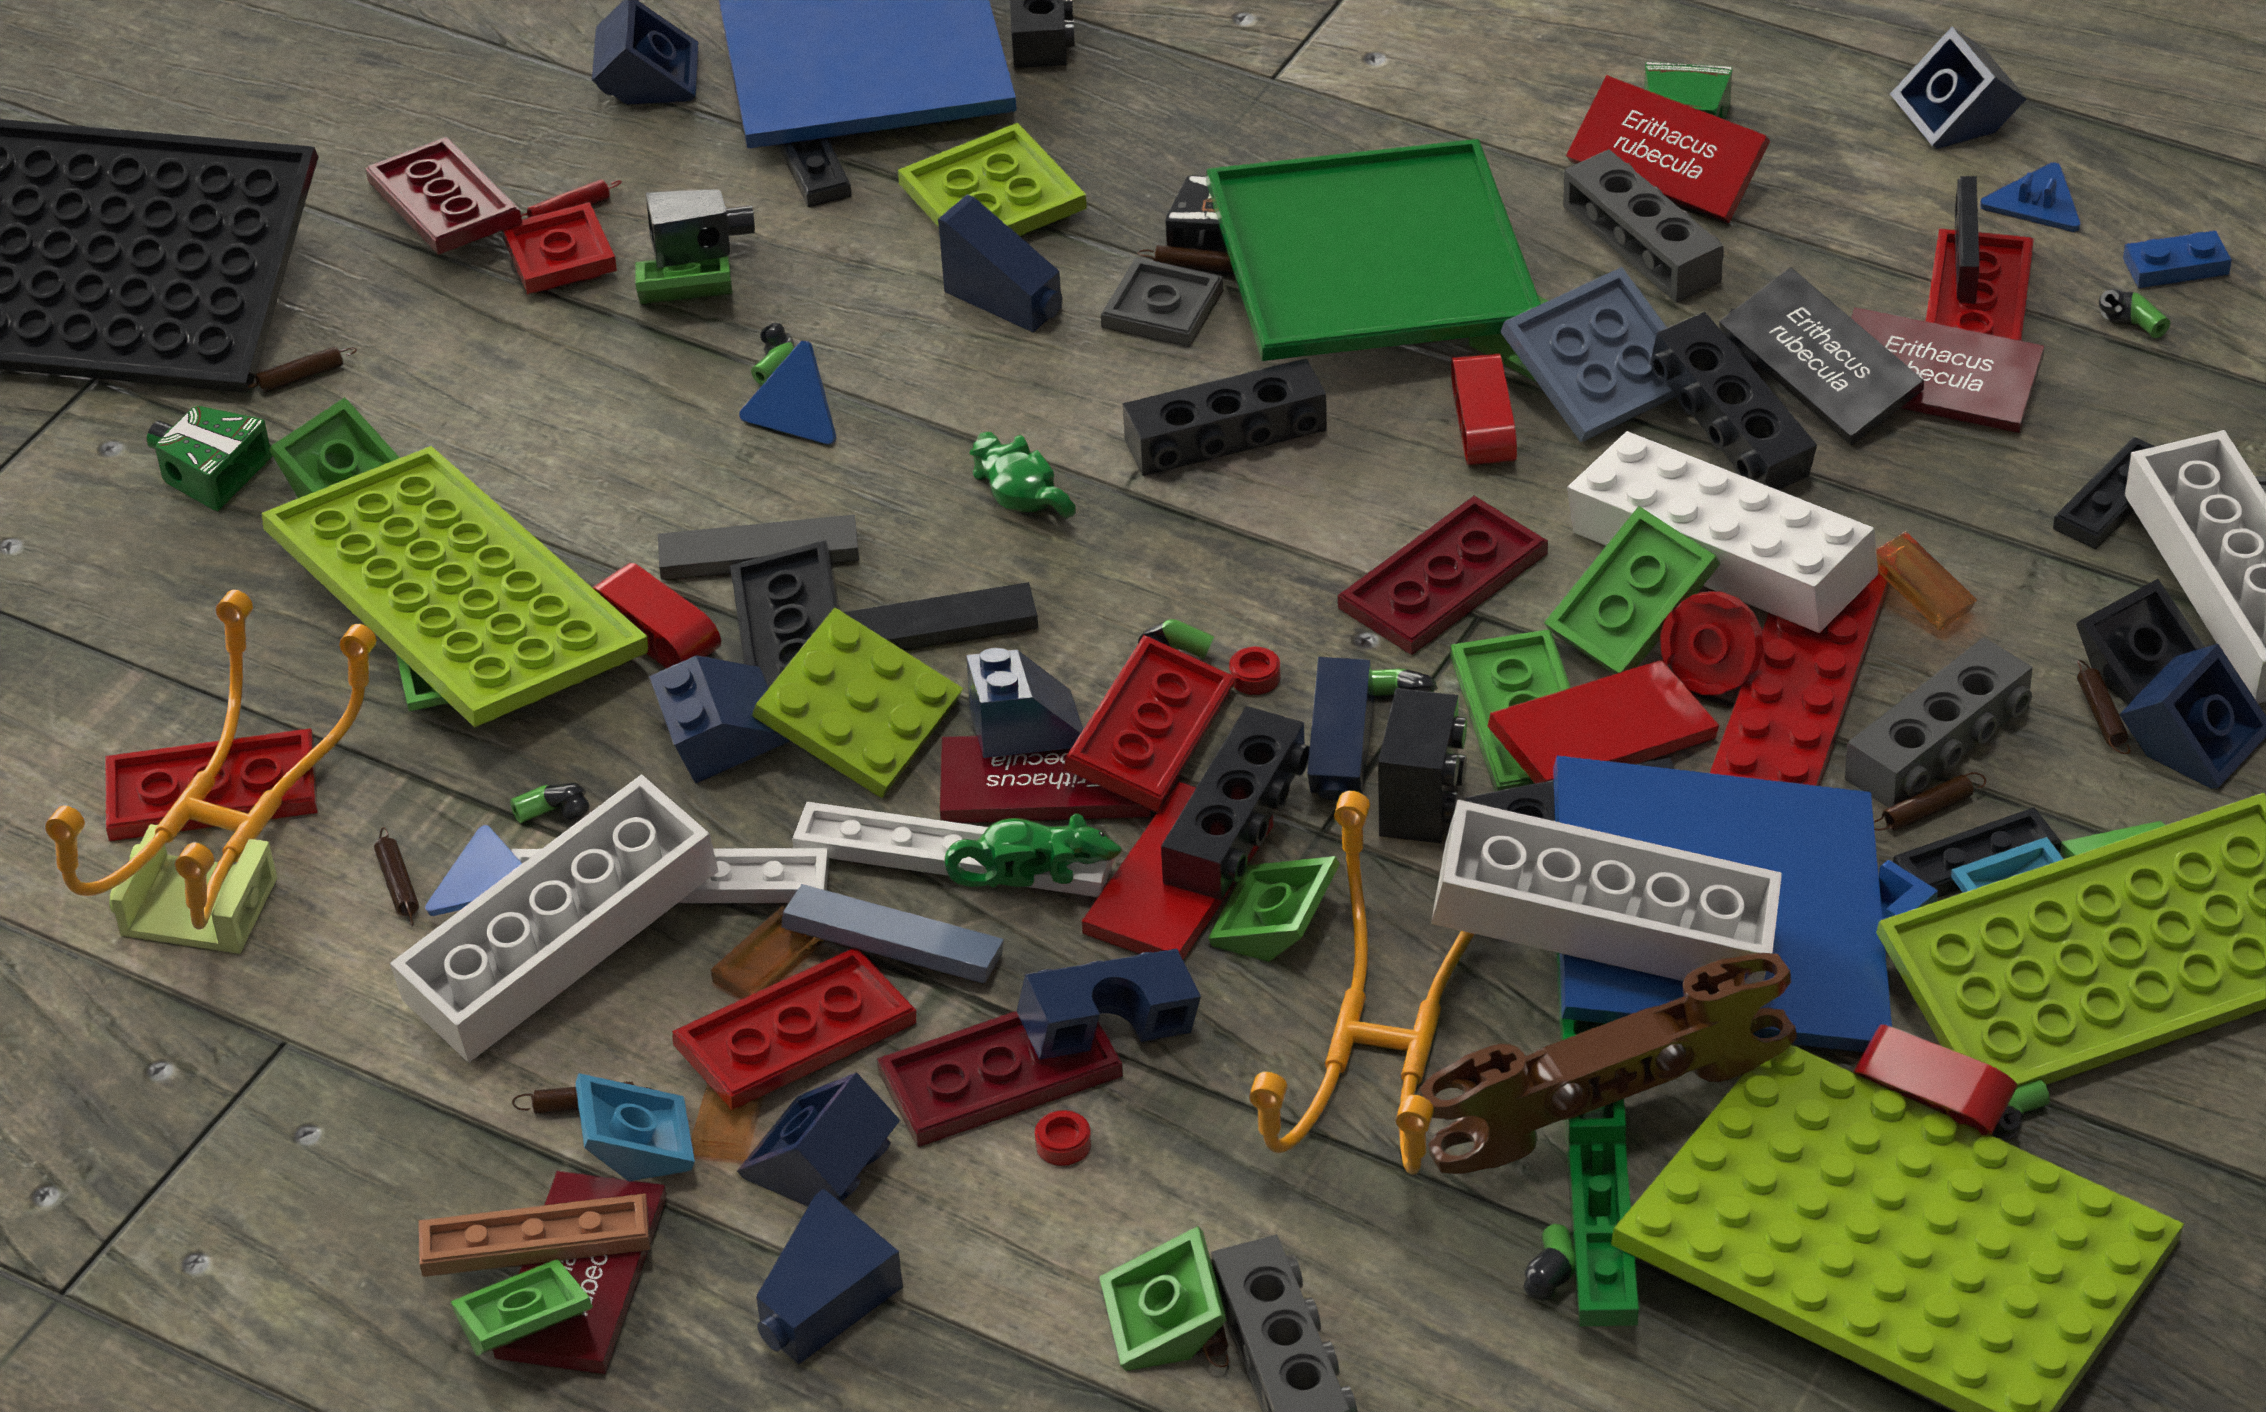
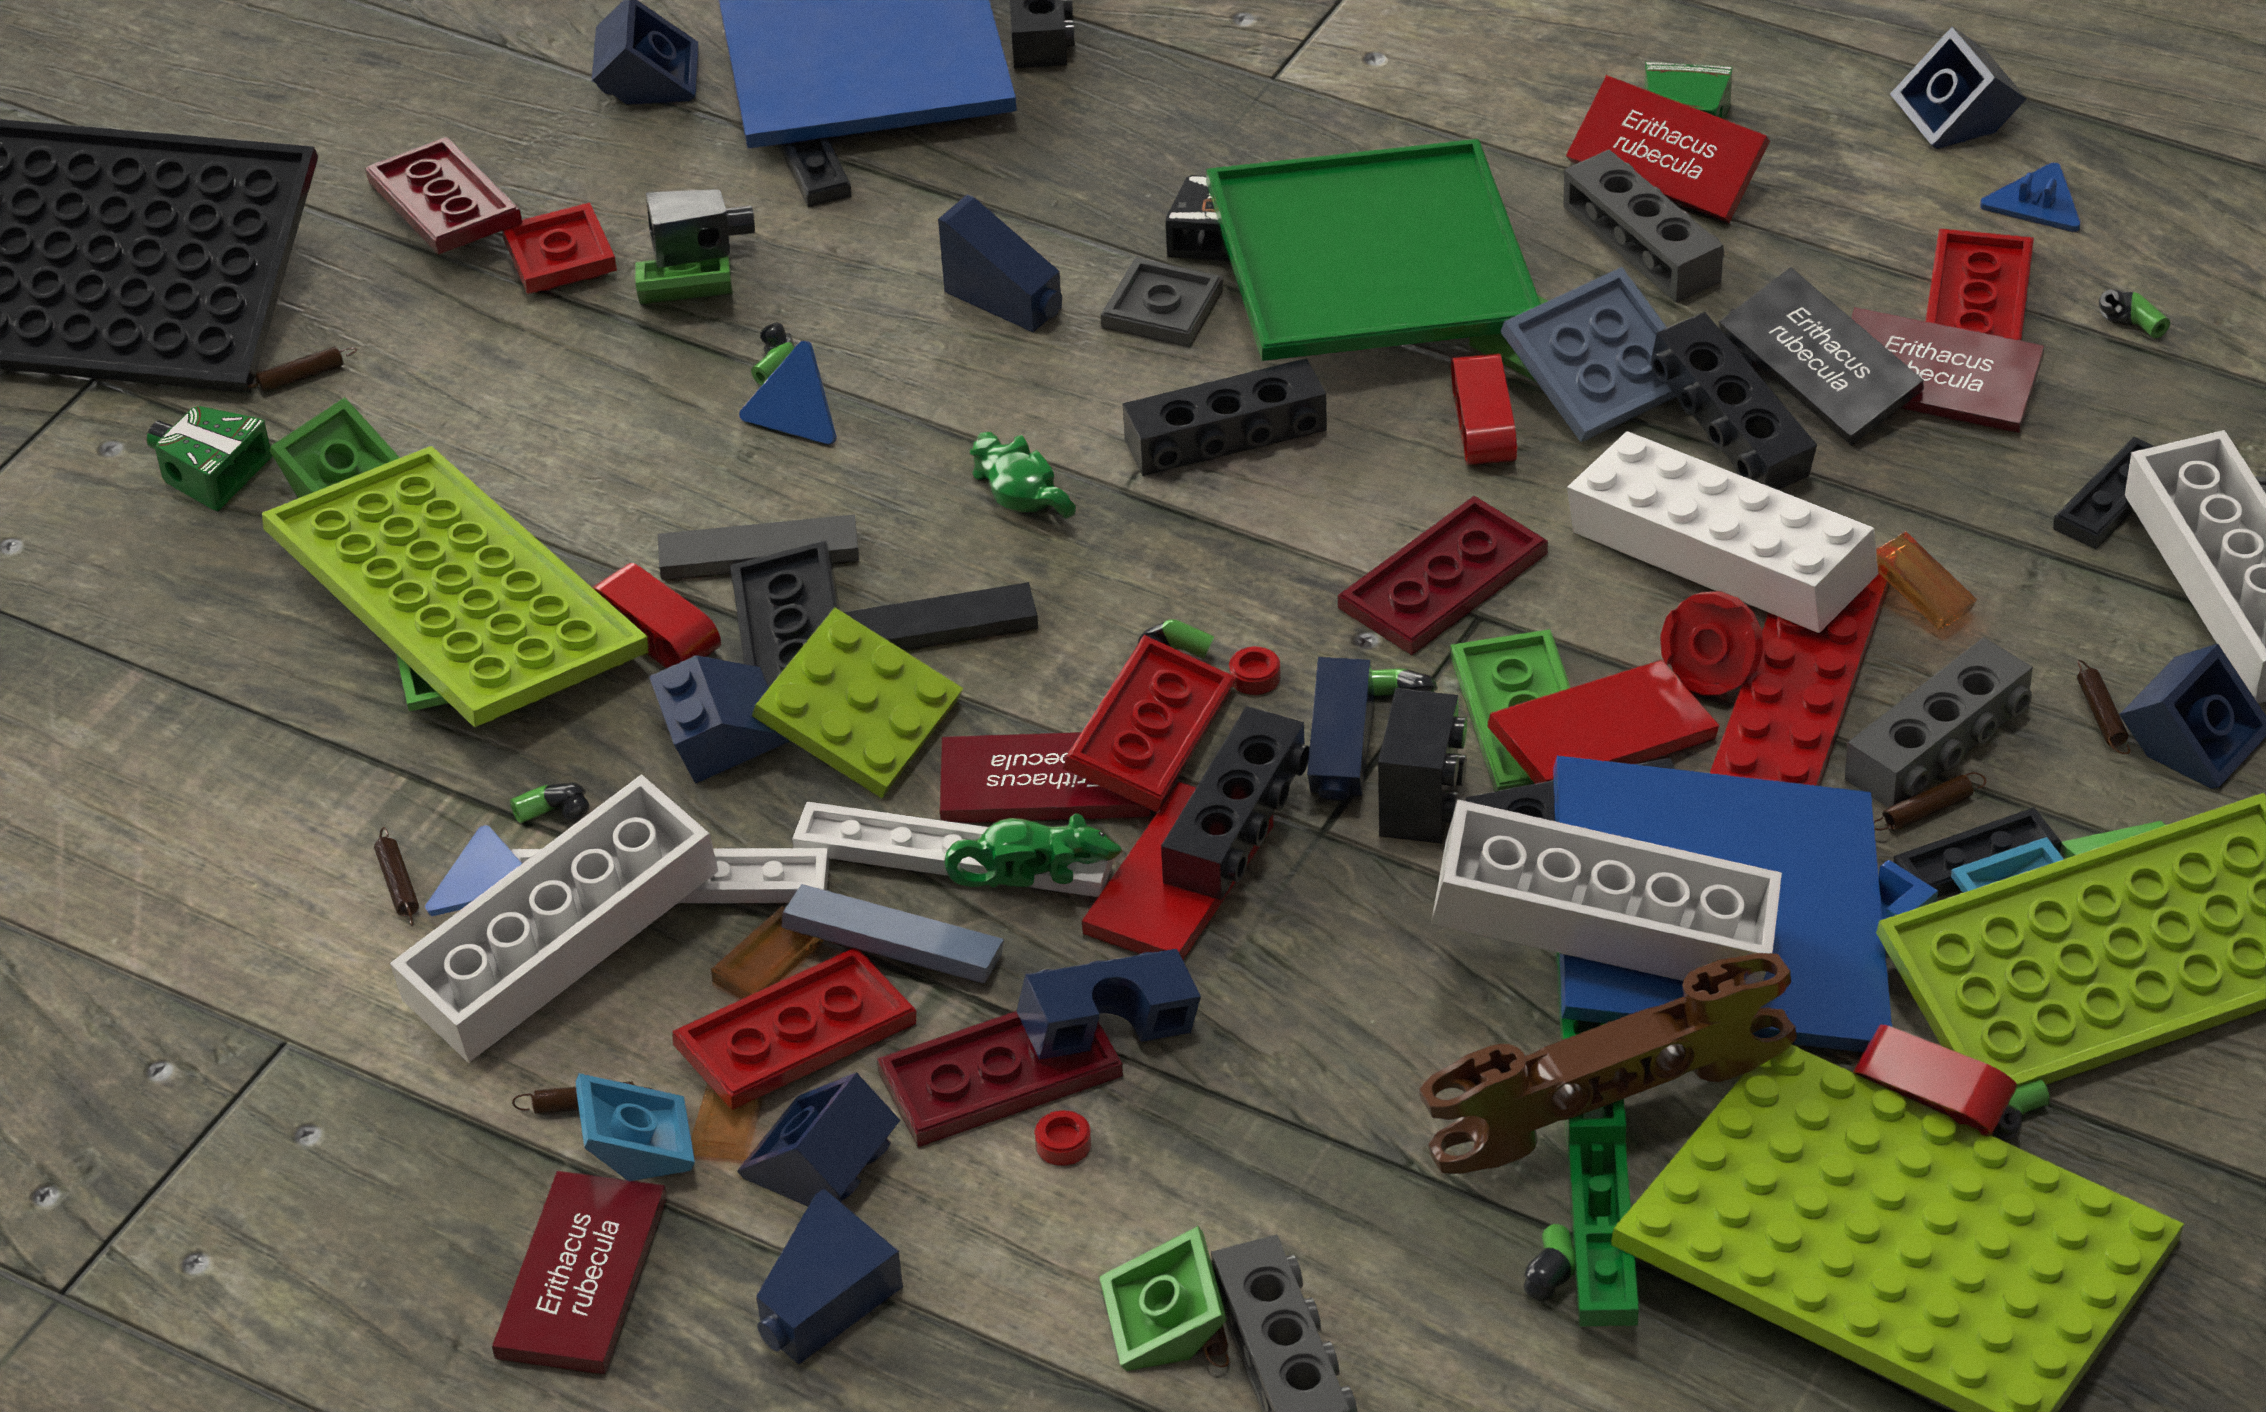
light orange bar [45,590,377,930] -> none
red tile [105,728,318,841] -> none
yellowish green panel [109,824,277,954] -> none
nougat tile [419,1194,650,1277] -> none
bright green slope [451,1259,593,1356] -> none
red piece [521,179,622,218] -> none
lime plate [898,123,1087,236] -> none
dark blue slope [966,648,1083,758] -> none
reddish brown piece [1138,244,1235,274] -> none
bright green slope [1208,856,1340,962] -> none
light orange bar [1249,791,1474,1175] -> none
bright green plate [1544,506,1720,674] -> none
black tile [1954,176,1979,304] -> none
black slope [2076,579,2205,705] -> none
blue plate [2123,230,2232,288] -> none

